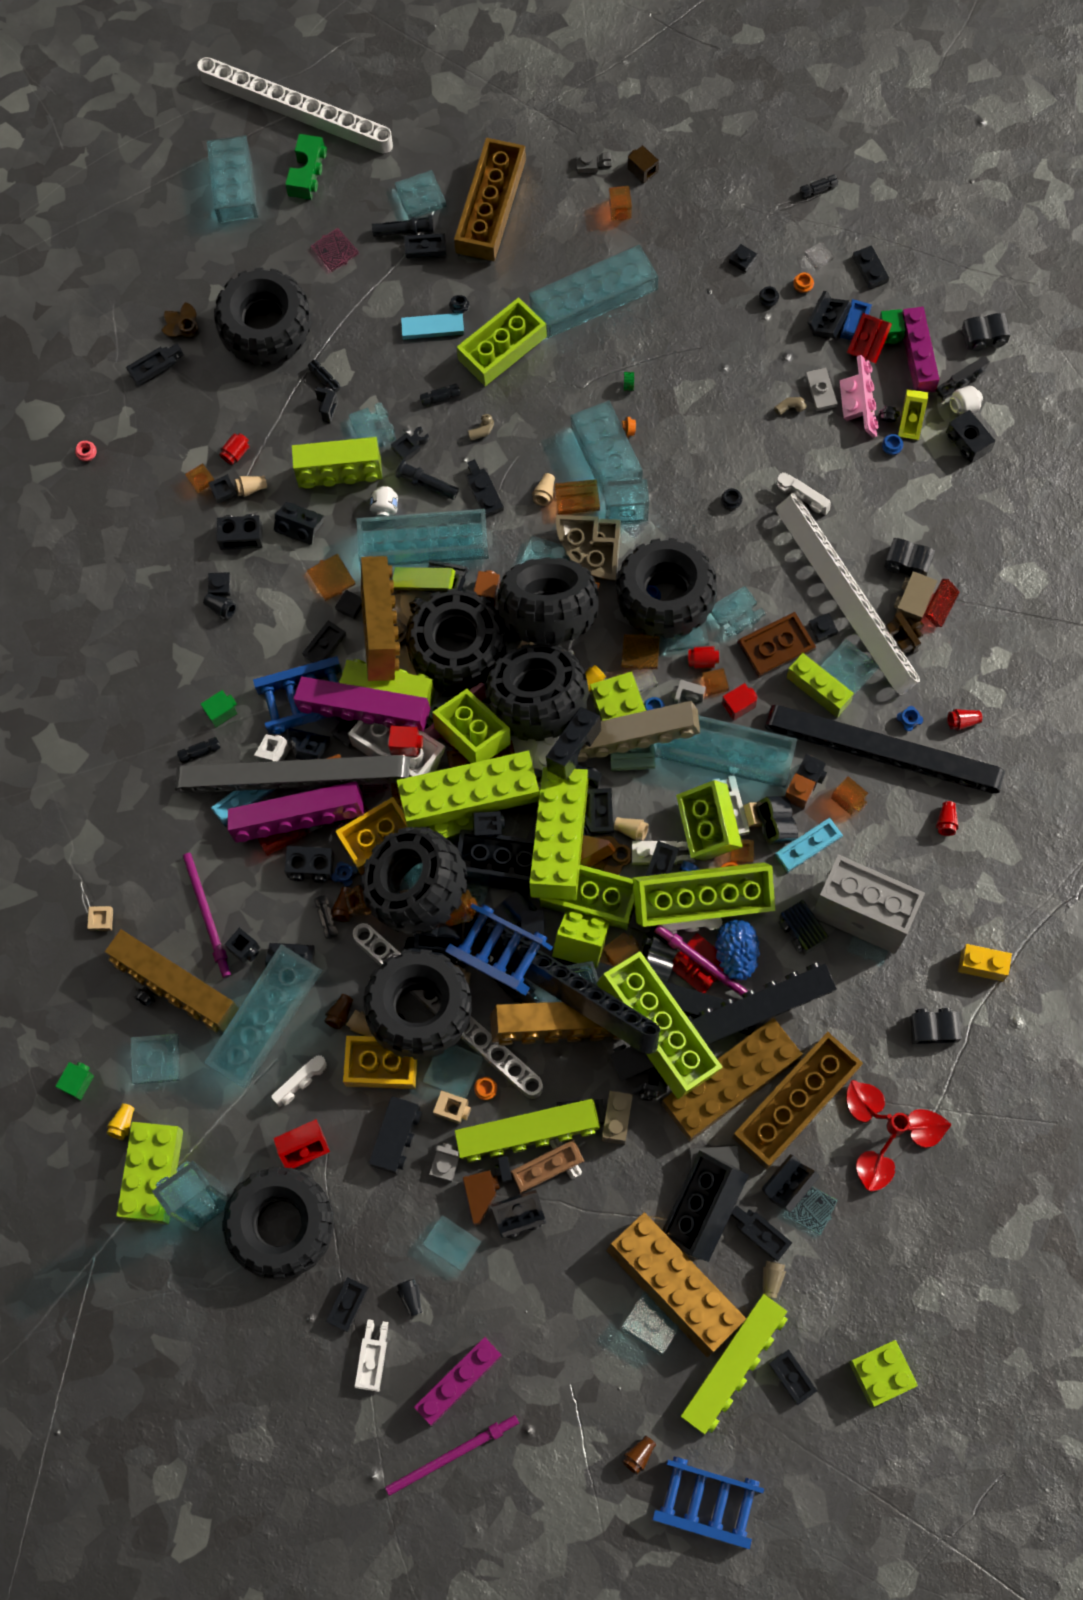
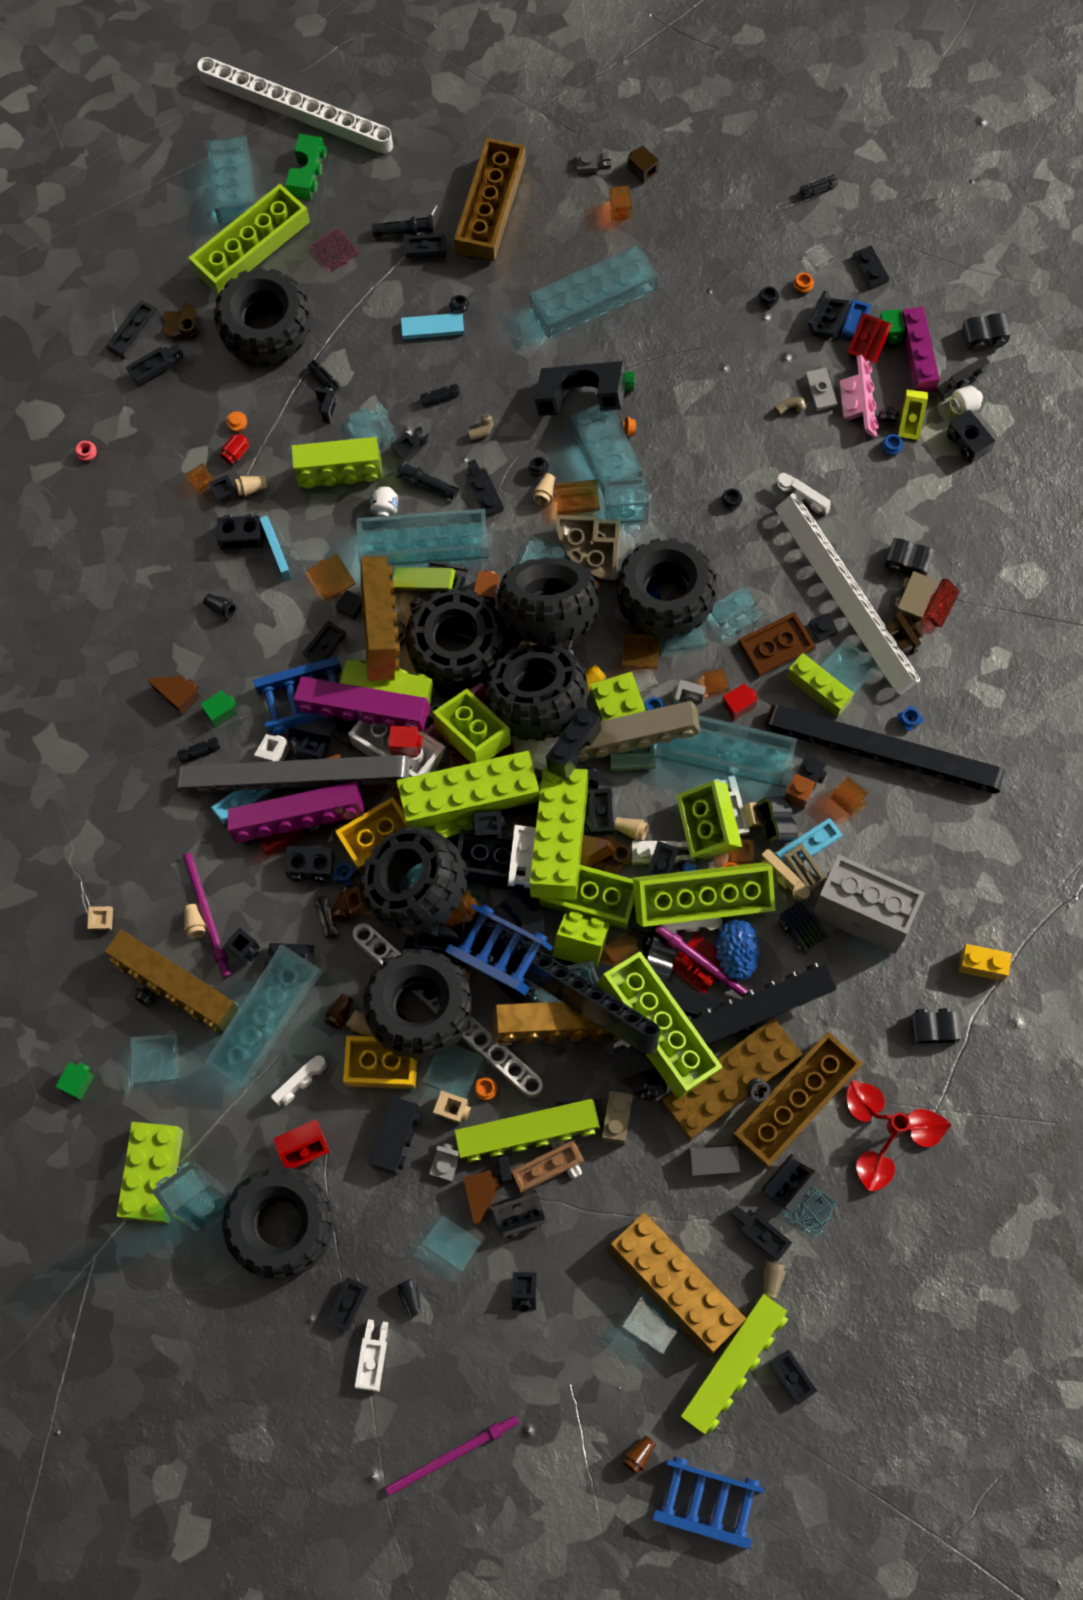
yellow cone [107,1103,135,1140] -> none
black plate [208,572,231,596] -> none
black bracket [274,502,324,545] -> none
clear light blue plate [395,170,446,219] -> none
magenta brick [414,1337,503,1426] -> none
lime brick [456,297,547,386] -> none
black slope [662,1150,749,1262] -> none
red brick [688,646,719,669] -> none
black plate [729,244,757,273] -> none
lime brick [849,1340,918,1408] -> none
red cone [936,801,959,836] -> none
red cone [947,709,982,731] -> none
none -> black tile [106,300,159,359]
none -> reddish brown slope [148,676,201,715]
none -> tan cone [183,904,207,939]
none -> lime brick [188,184,310,295]
none -> orange plate [226,411,247,432]
none -> medium azure tile [260,516,291,581]
none -> white plate [508,825,536,888]
none -> black bracket [512,1272,537,1312]
none -> black plate [528,457,550,476]
none -> black arch [535,361,626,416]
none -> black bush [746,1078,770,1102]
none -> tan hinge [760,849,810,902]
none -> dark tan tile [782,843,827,892]

